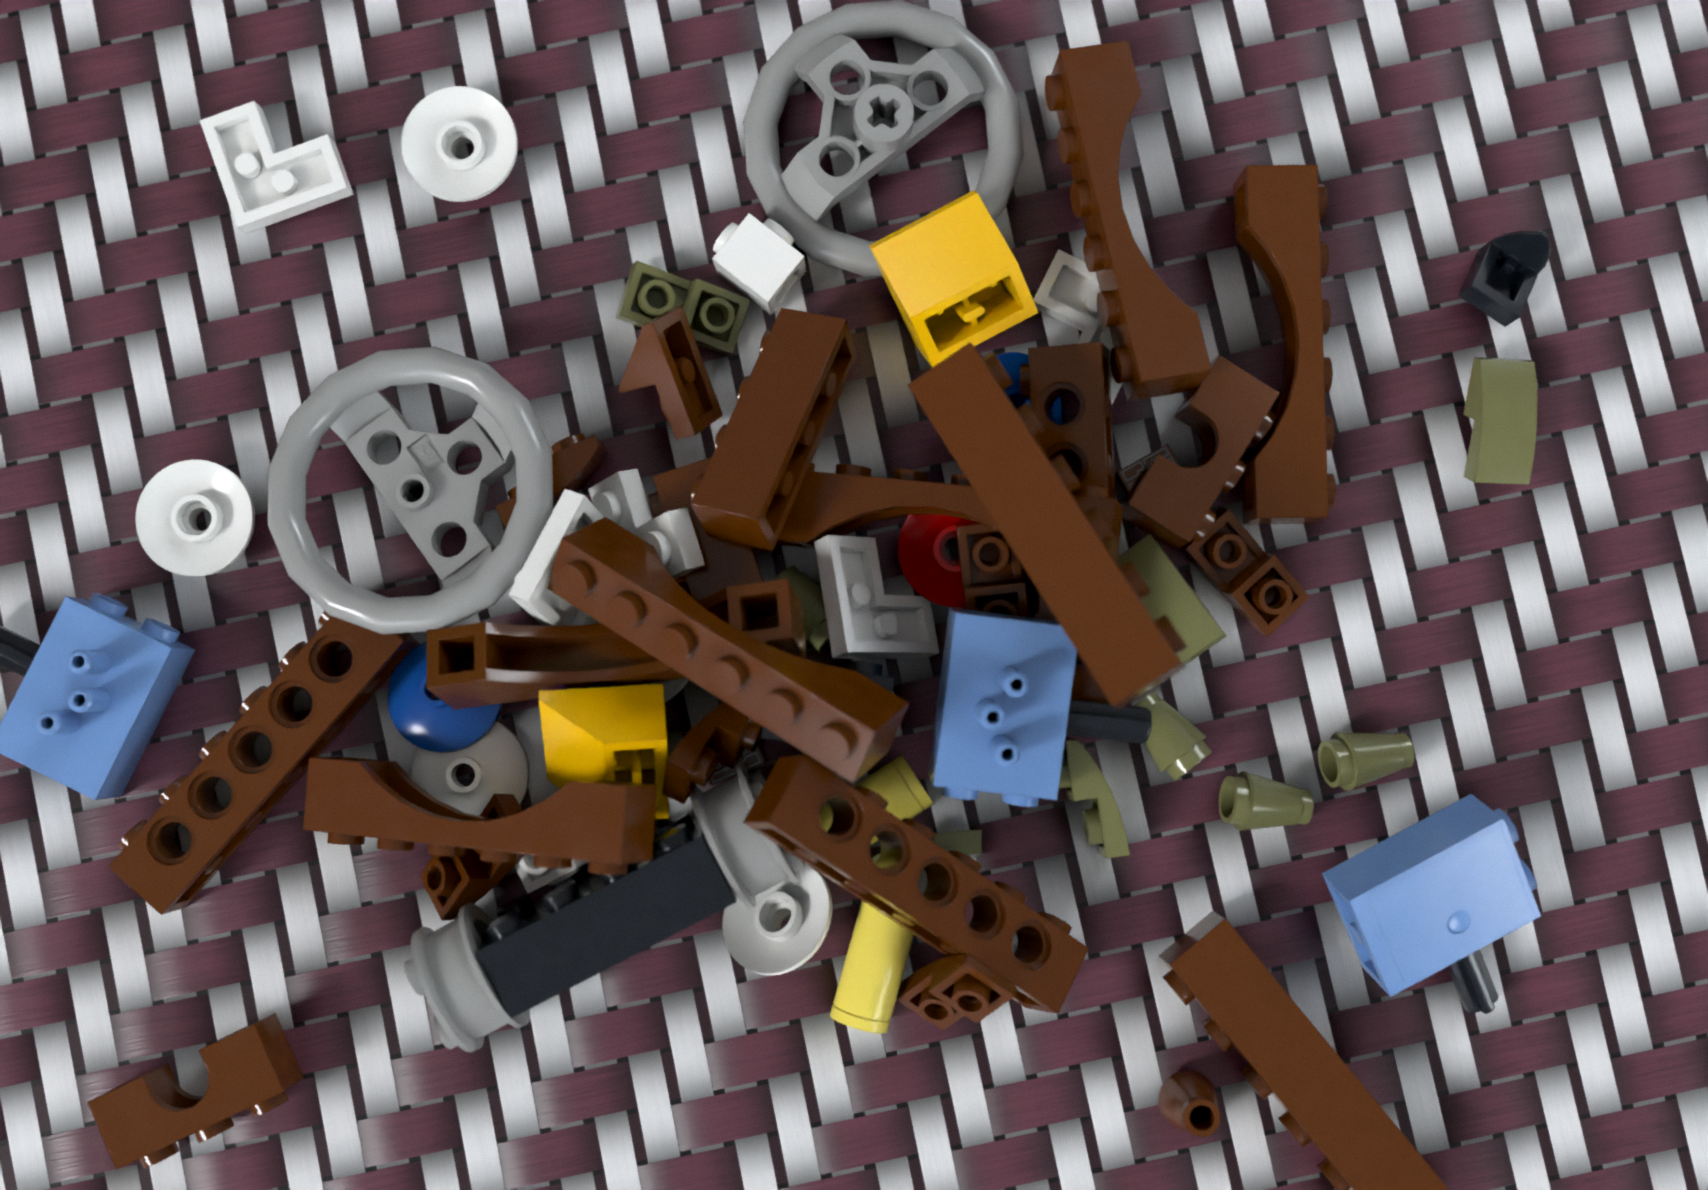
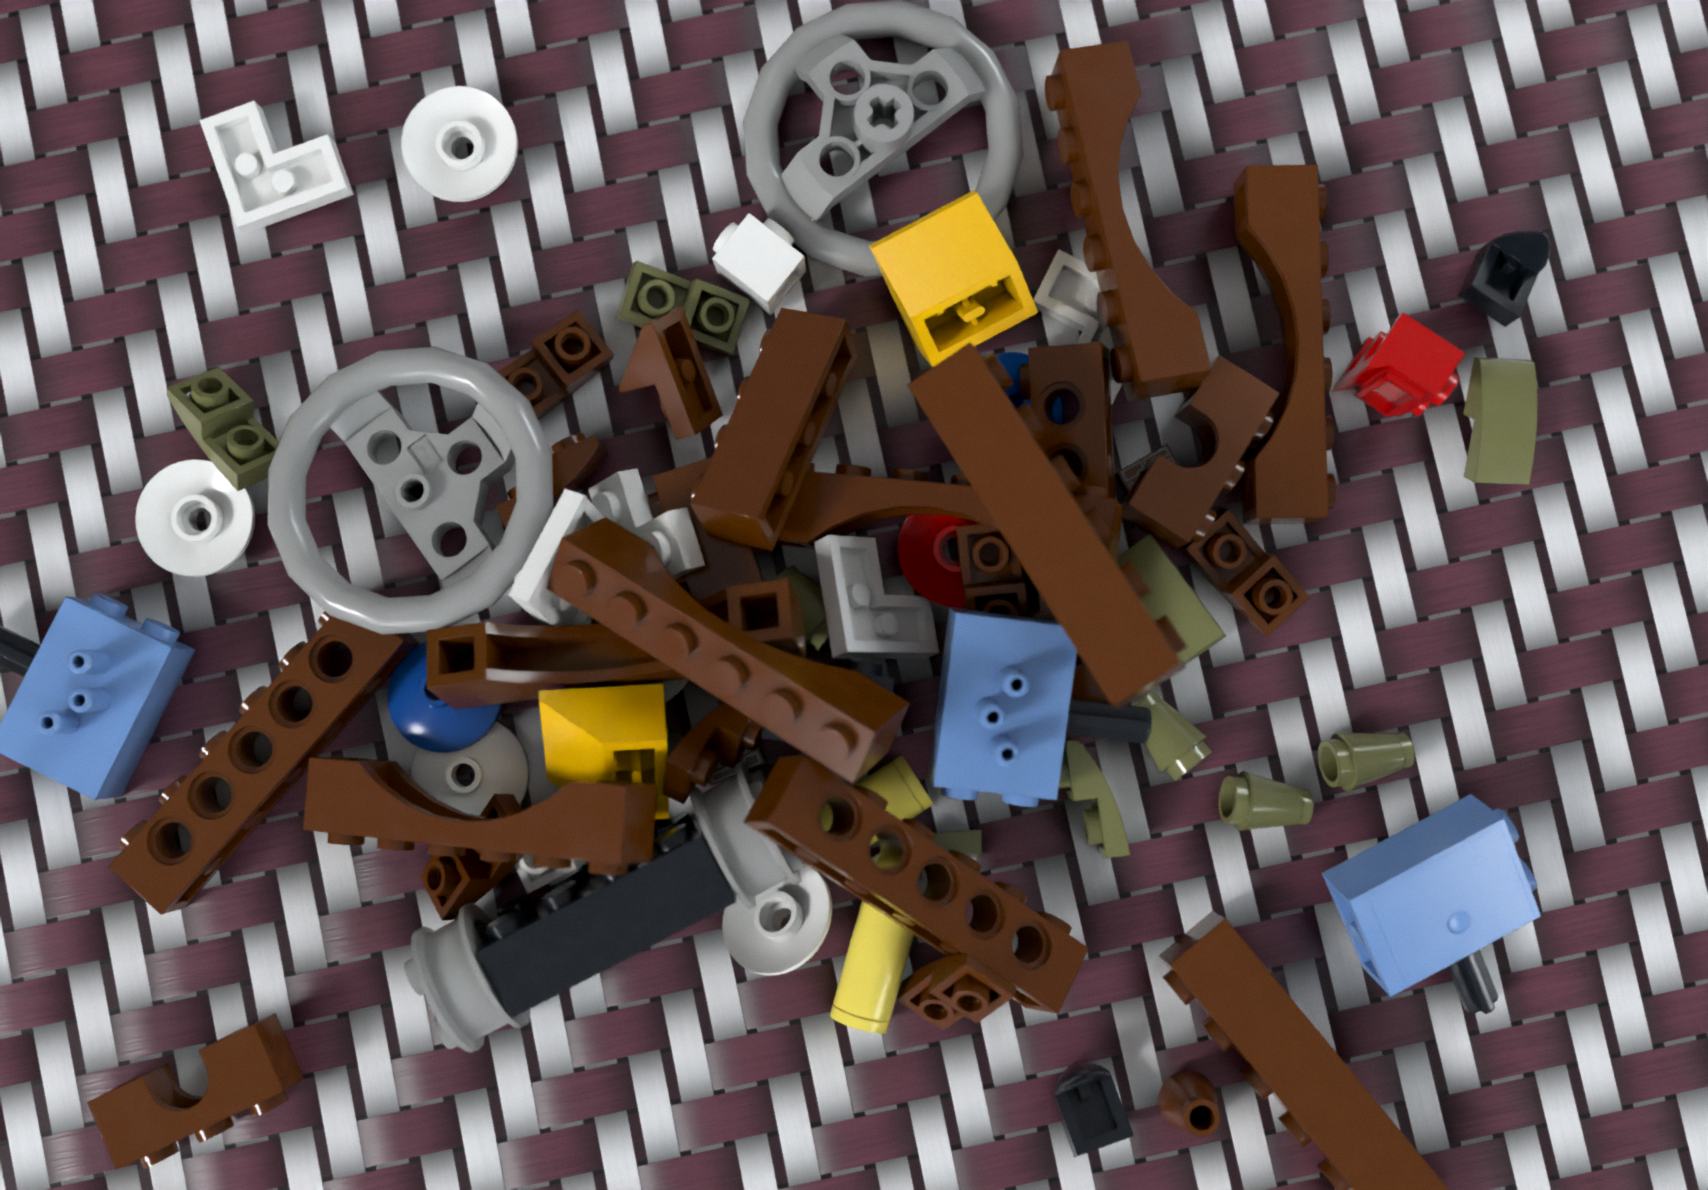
none -> olive slope [166,367,279,491]
none -> reddish brown slope [498,310,614,420]
none -> black plate [1051,1062,1134,1158]
none -> red window [1331,313,1465,418]

